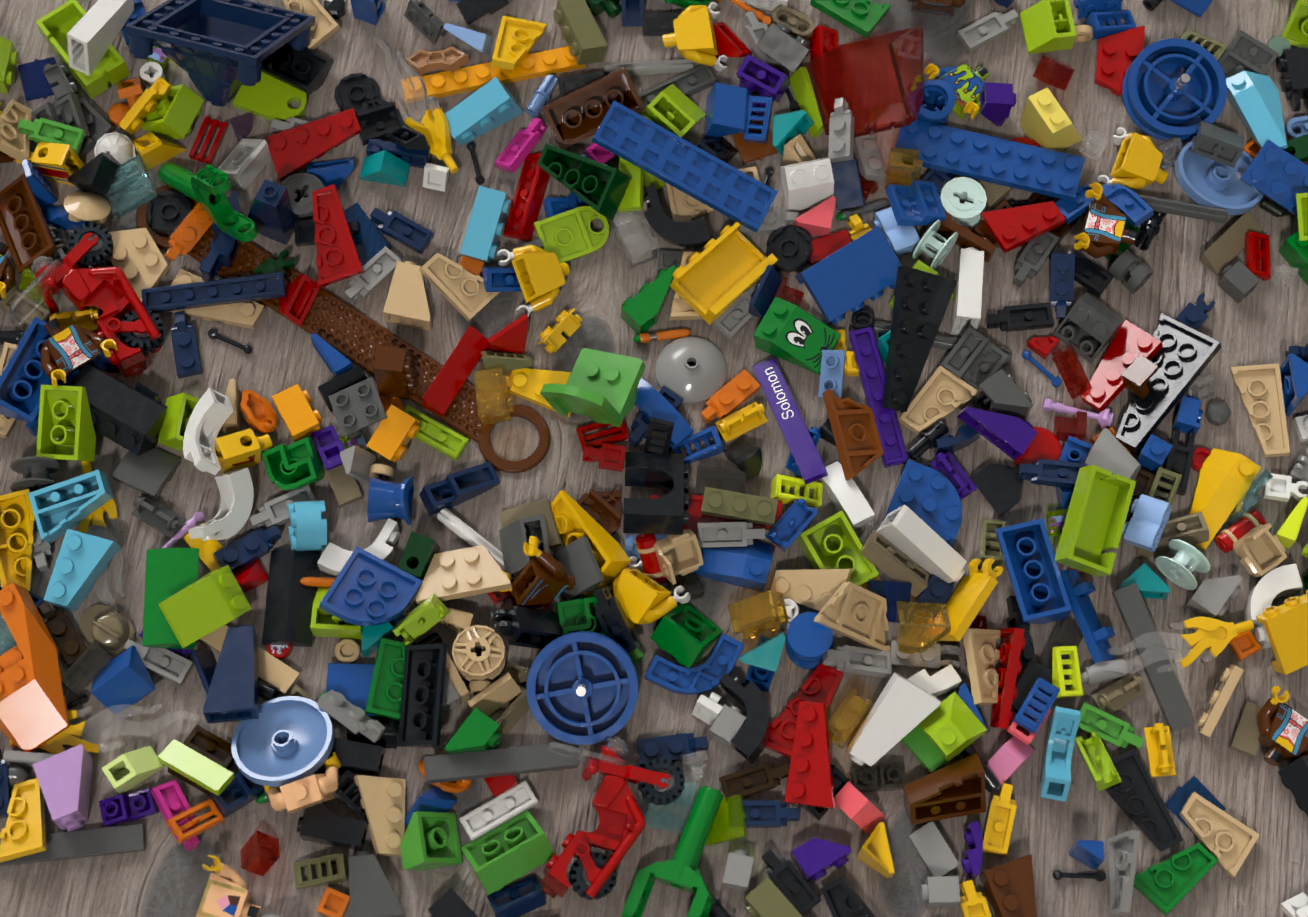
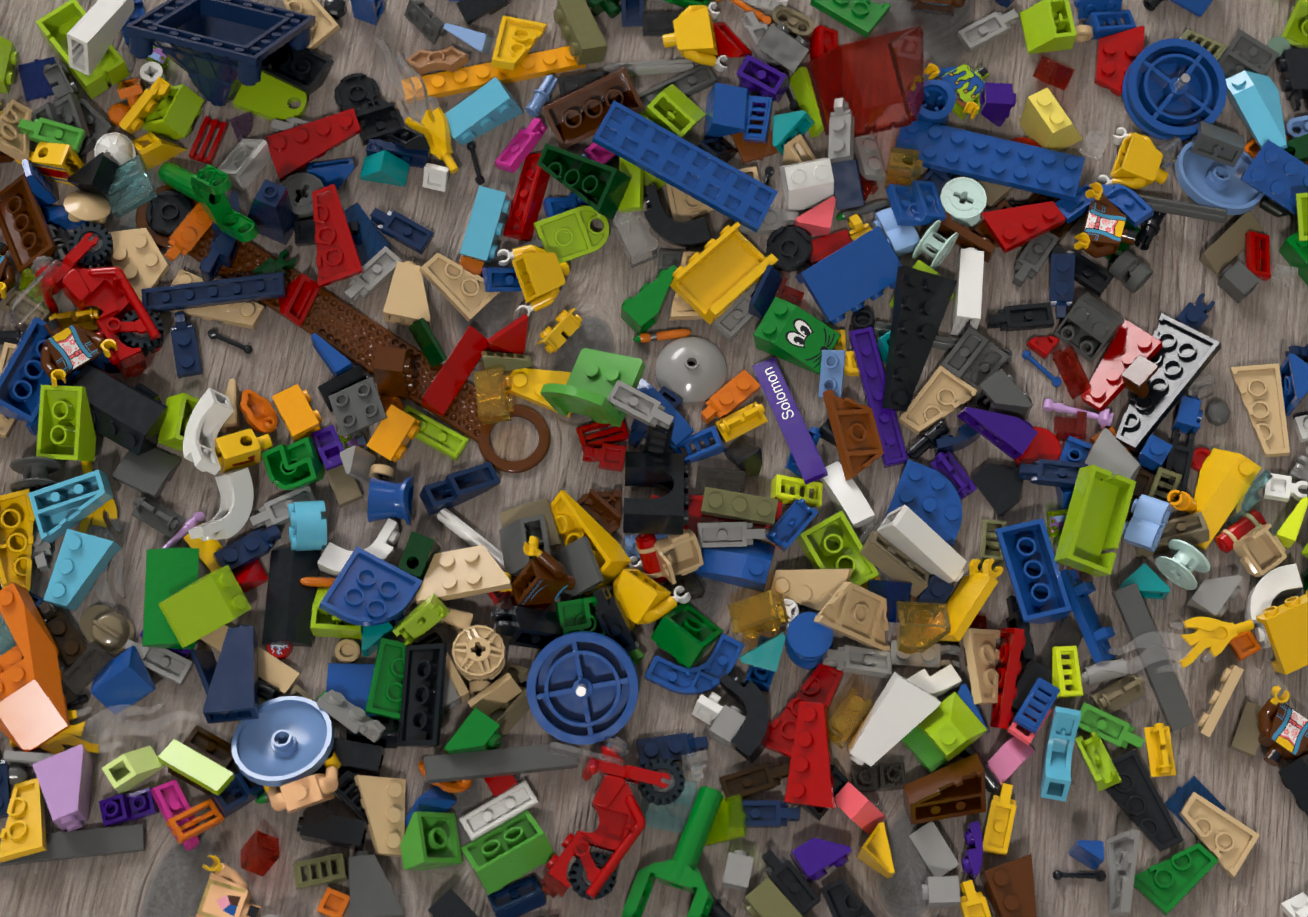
none -> dark green slope [409,317,448,367]
none -> light grey hinge [607,380,674,429]
none -> light orange pin [1167,490,1197,513]

